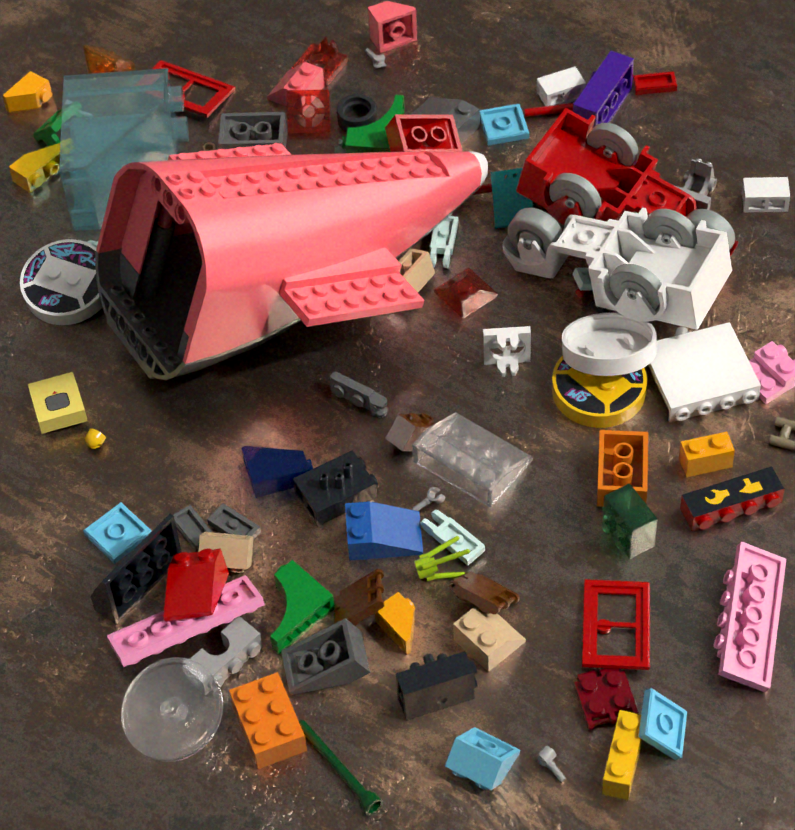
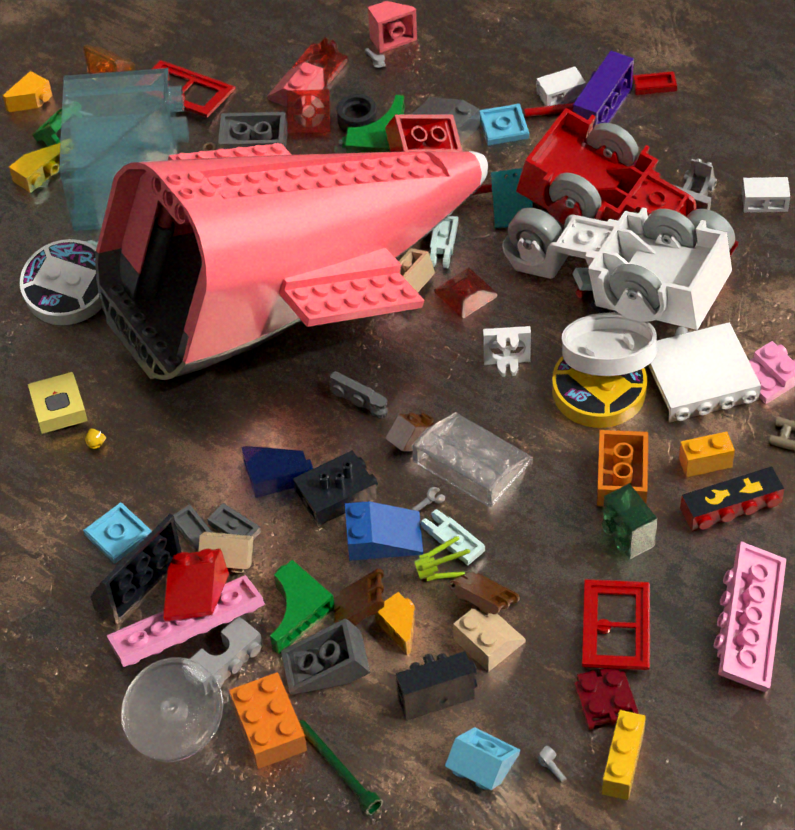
medium azure tile [639,688,687,760] -> none

